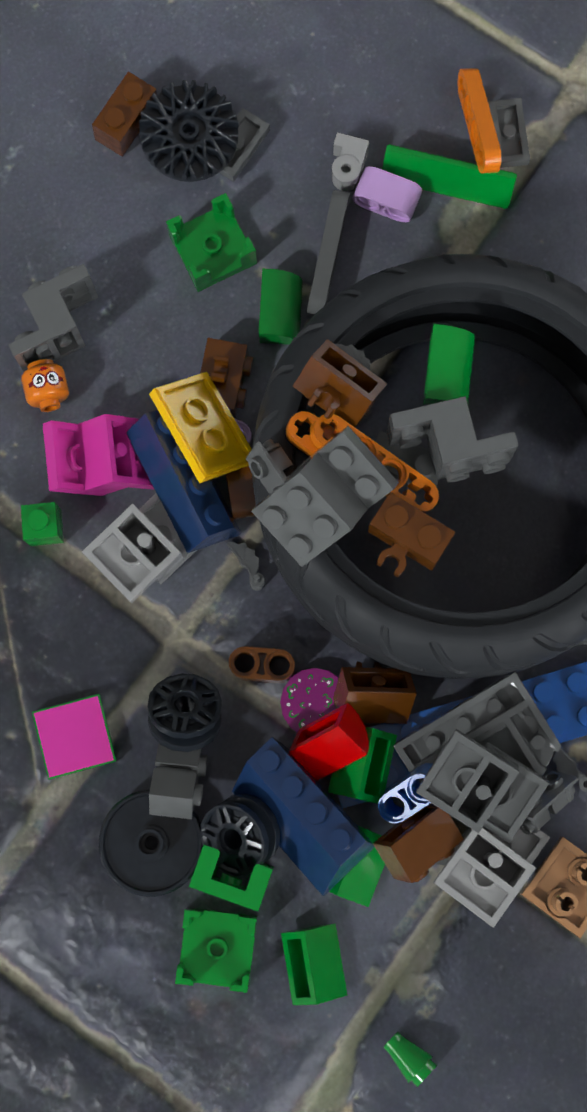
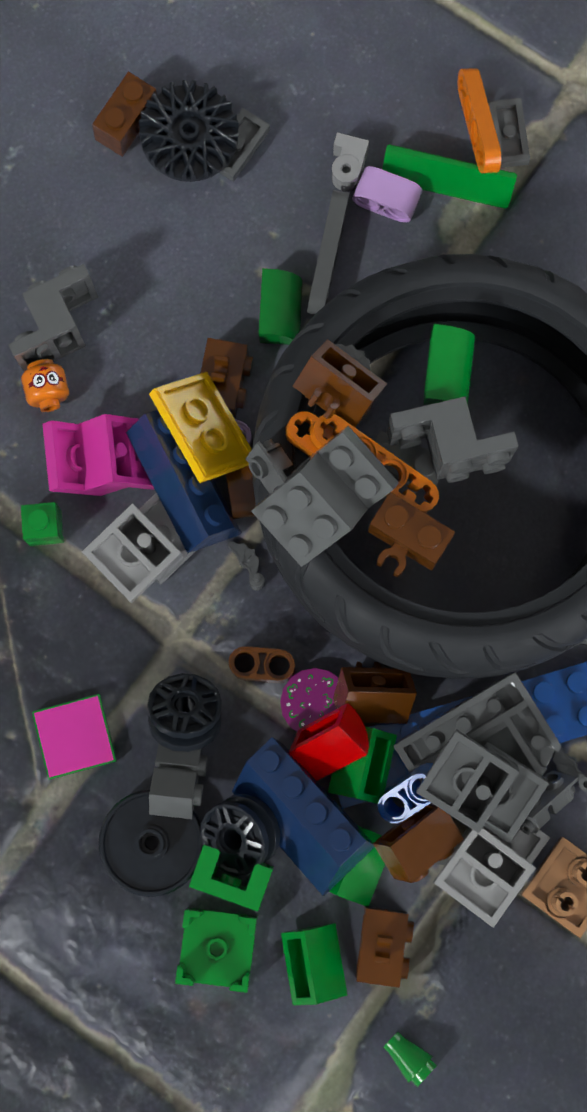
green panel [166,193,257,292] -> none
none -> reddish brown brick [356,906,414,988]

